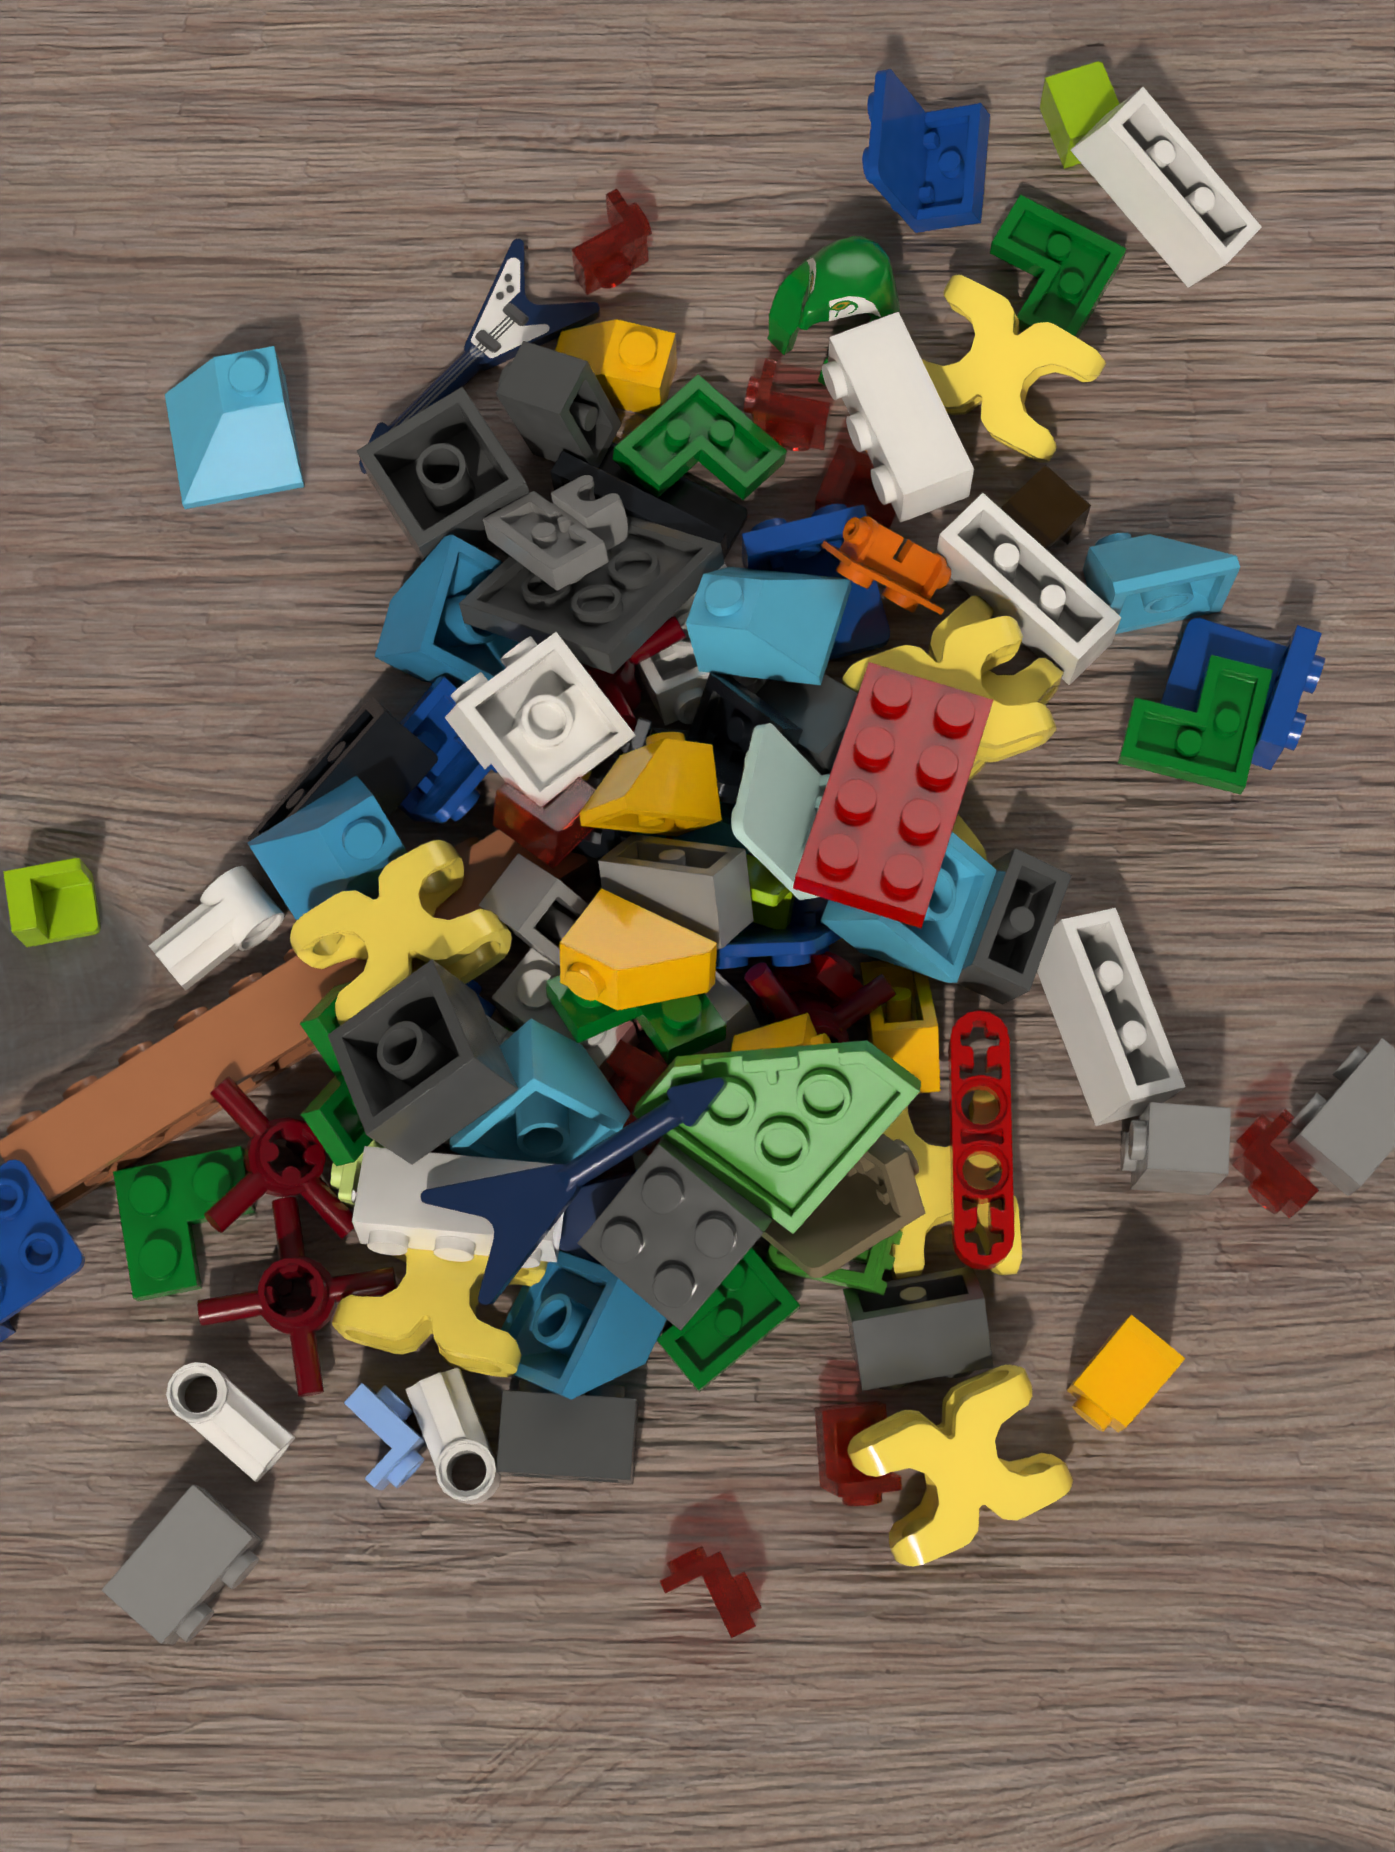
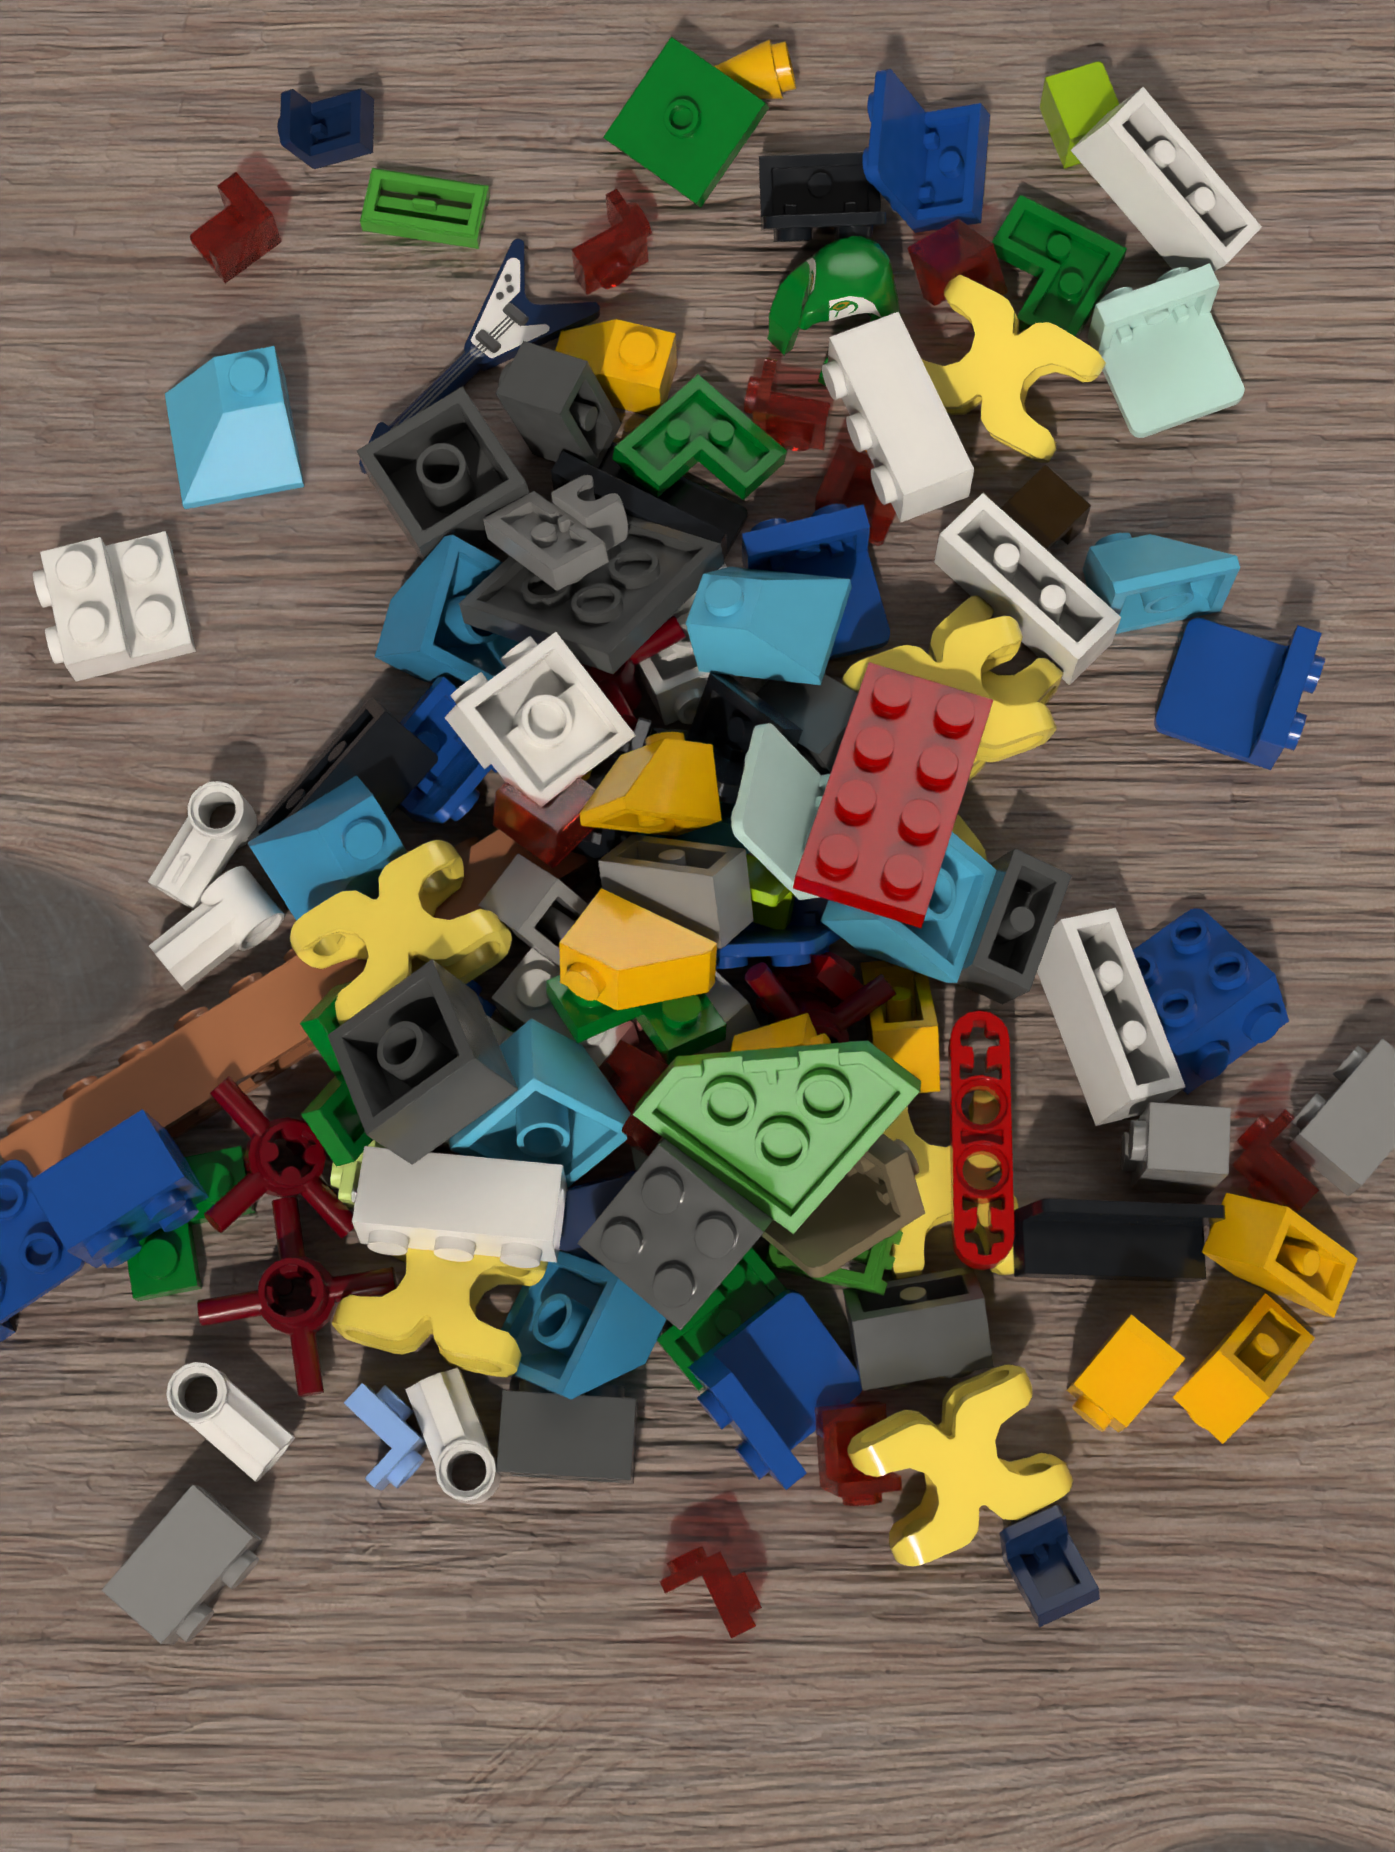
lime panel [3,858,101,947] -> none
dark blue piece [420,1078,727,1305] -> none
orange hinge [821,516,951,615] -> none
green plate [1117,655,1273,795] -> none
none -> blue brick [26,1109,208,1268]
none -> white plate [33,531,196,682]
none -> white piece [148,781,257,910]
none -> clear red panel [190,172,282,284]
none -> dark blue bracket [277,88,374,169]
none -> bright green tile [360,168,490,249]
none -> green plate [603,37,770,208]
none -> blue bracket [688,1289,862,1490]
none -> yellow cone [714,39,796,99]
none -> black bracket [759,152,886,242]
none -> clear red panel [907,219,1008,306]
none -> dark blue bracket [999,1505,1100,1628]
none -> black panel [1013,1199,1225,1282]
none -> light aqua bracket [1087,264,1245,438]
none -> blue bracket [1132,908,1289,1095]
none -> yellow slope [1172,1293,1315,1444]
none -> yellow slope [1202,1193,1358,1318]

